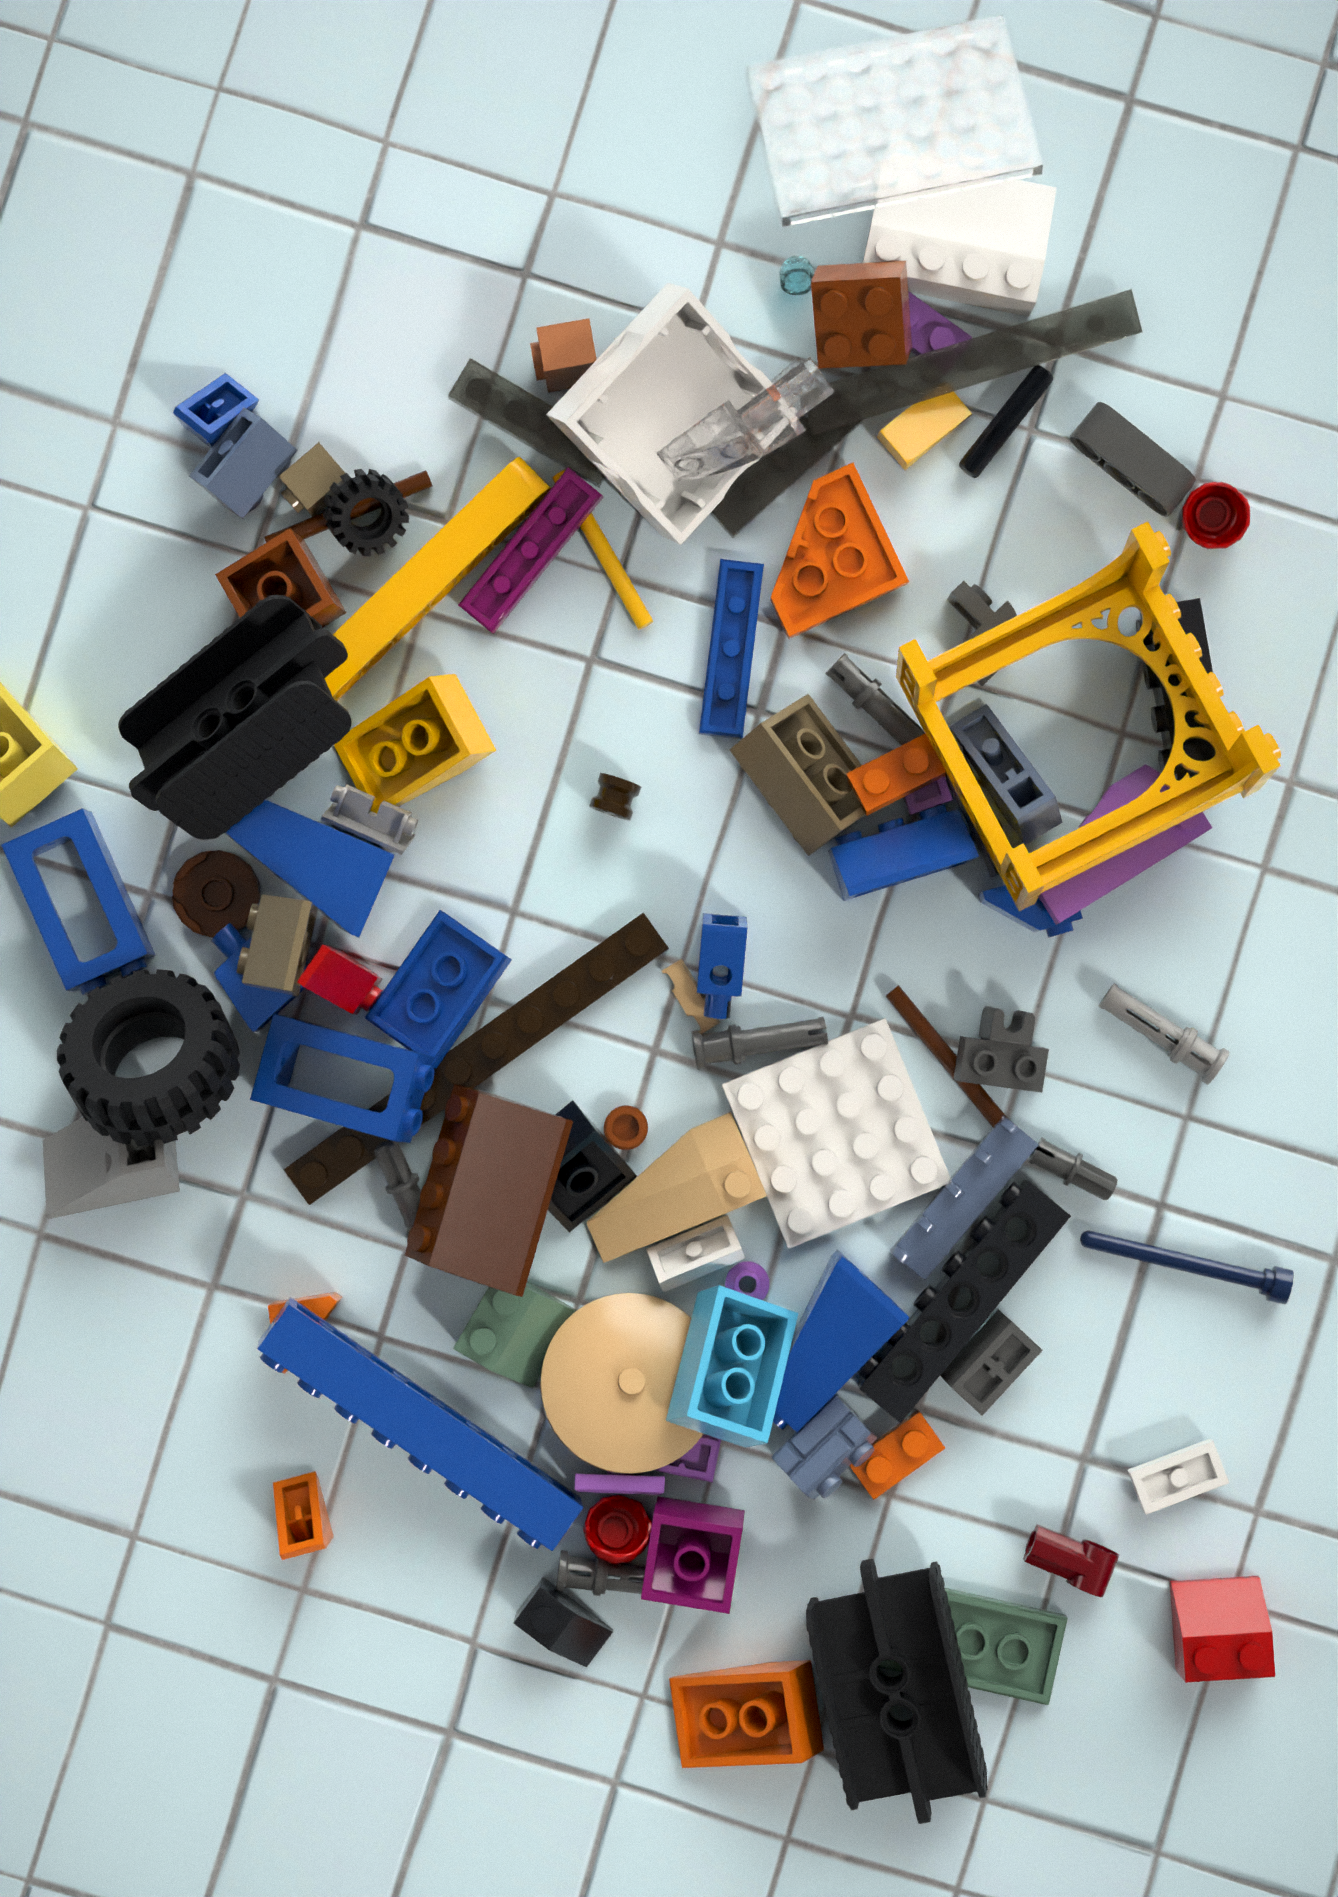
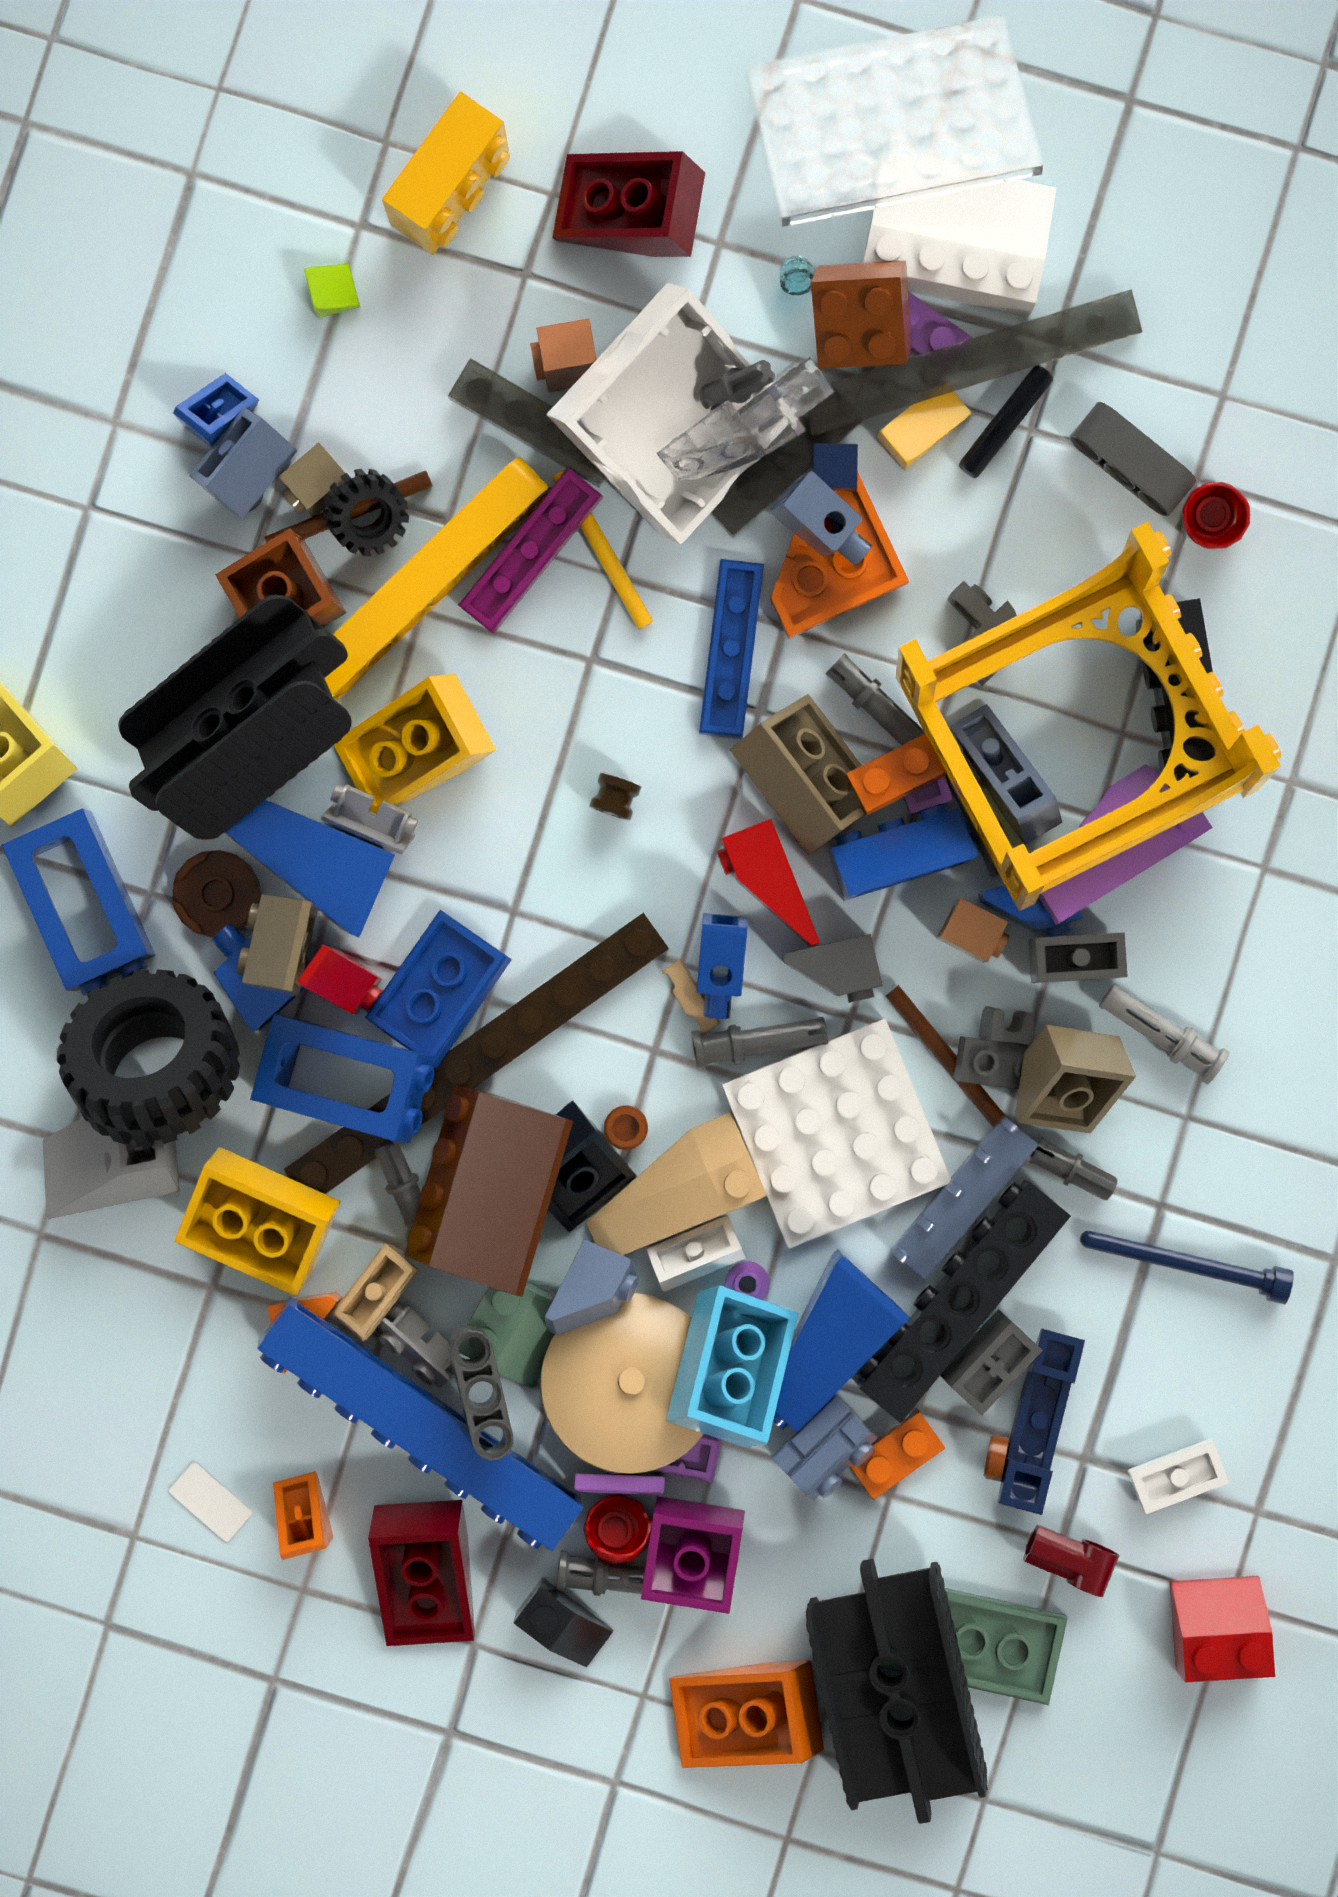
none -> white sticker [168,1462,252,1543]
none -> yellow brick [174,1147,341,1297]
none -> lime slope [304,264,361,318]
none -> tan slope [332,1243,420,1342]
none -> dark red slope [368,1500,475,1646]
none -> light grey hinge [375,1303,460,1388]
none -> yellow brick [382,91,510,255]
none -> dark grey beam [449,1325,513,1461]
none -> sand blue slope [544,1239,639,1335]
none -> dark red slope [552,151,705,257]
none -> dark grey axle [699,360,775,412]
none -> red slope [716,819,820,947]
none -> sand blue torso [769,470,872,566]
none -> dark grey slope [782,934,883,1003]
none -> dark blue tile [812,443,858,491]
none -> medium nougat brick [936,898,1010,963]
none -> dark orange tile [983,1434,1009,1482]
none -> dark blue slope [997,1328,1085,1515]
none -> dark tan slope [1015,1024,1136,1133]
none -> dark grey brick [1028,932,1128,984]

